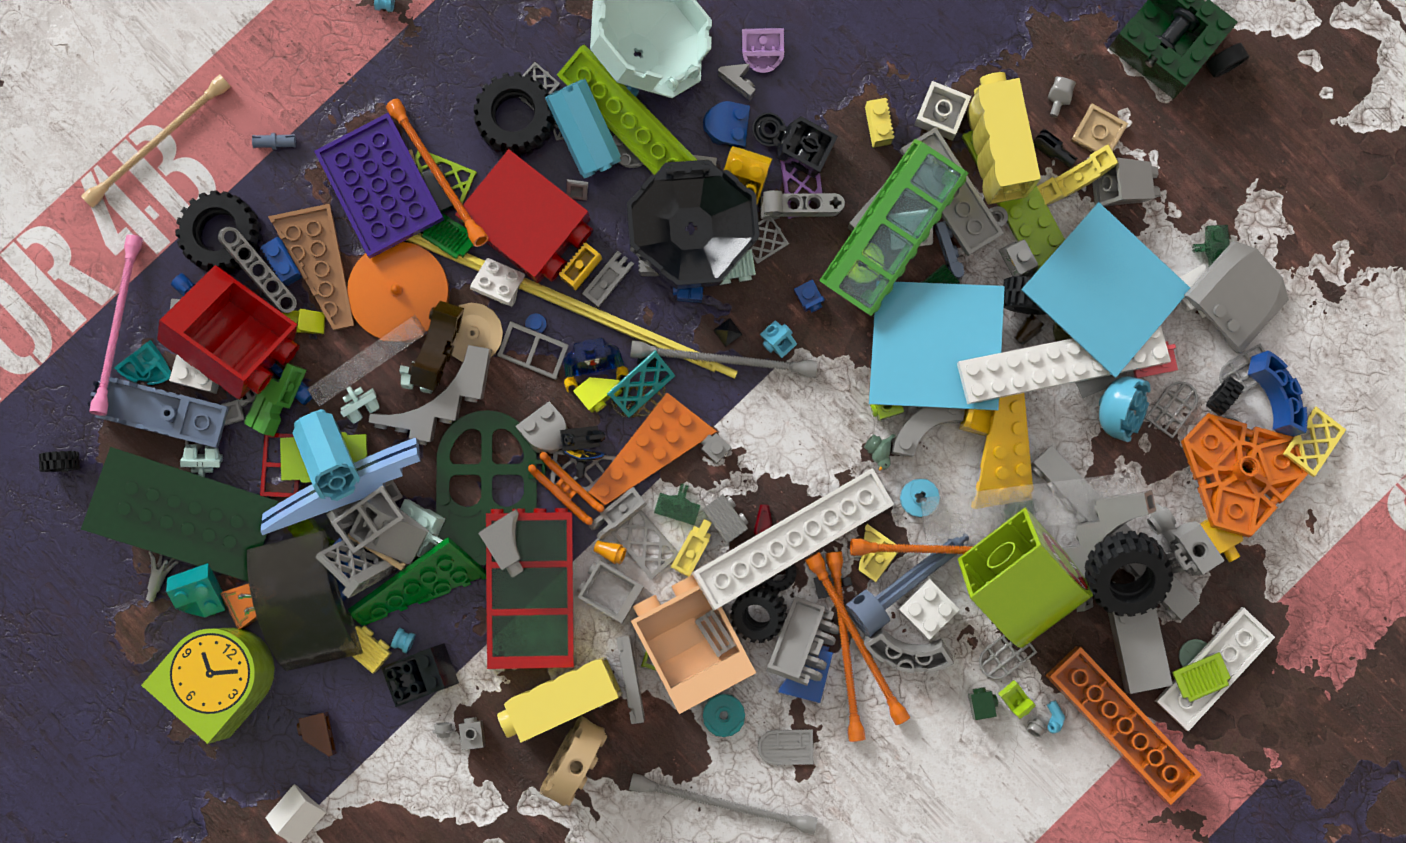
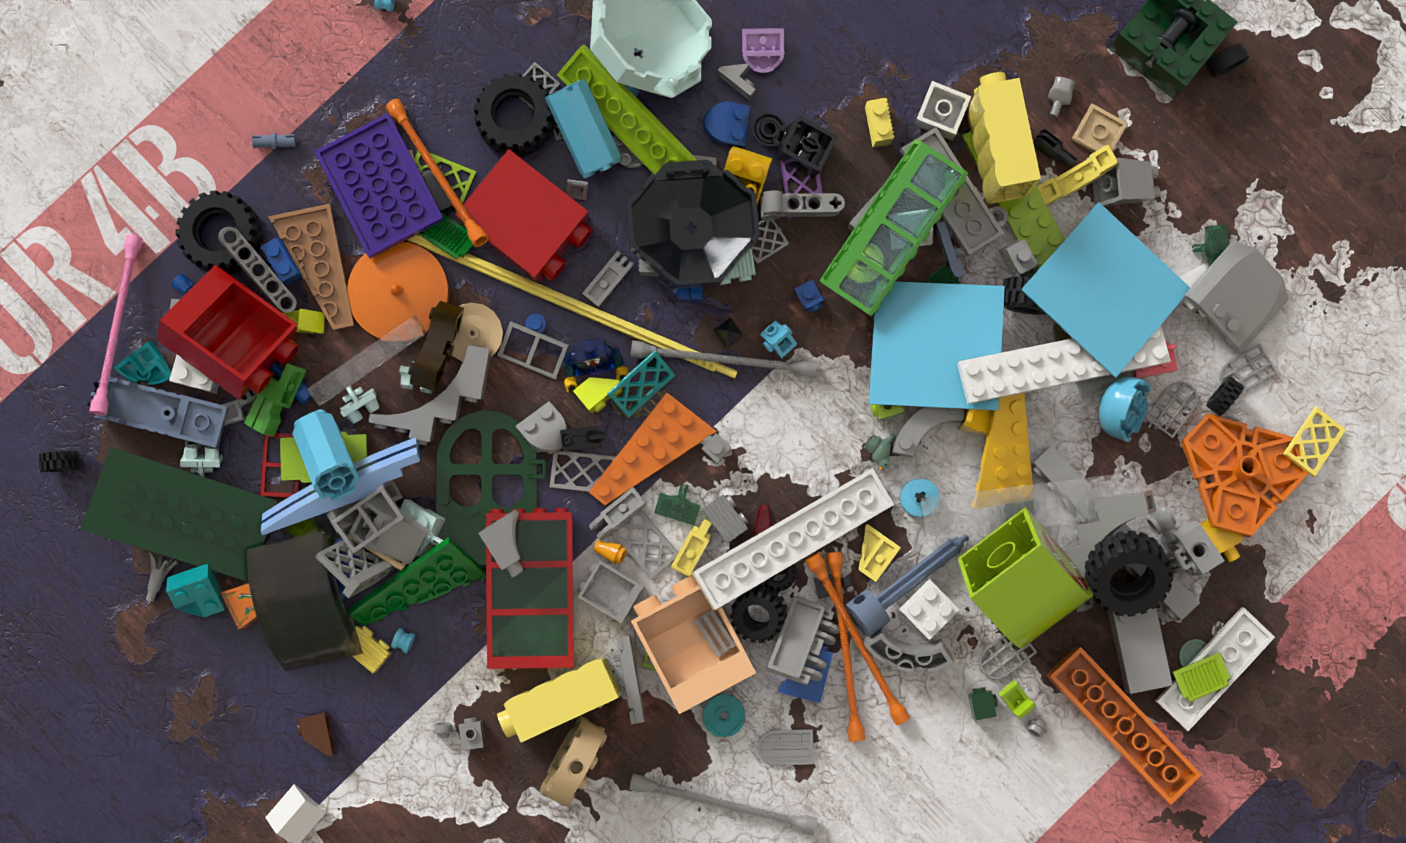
tan hose [81,74,231,208] -> none
brick [141,628,275,744] -> none
black slope [381,643,459,707] -> none
white bracket [470,258,525,307] -> none
orange piece [528,452,605,525] -> none
yellow brick [559,243,602,291] -> none
shield [562,449,605,478] -> none
orange hose [850,538,973,556] -> none
dark brown cone [1014,314,1045,346] -> none
medium azure arm [1047,700,1065,734] -> none
blue brick [1248,350,1308,437] -> none

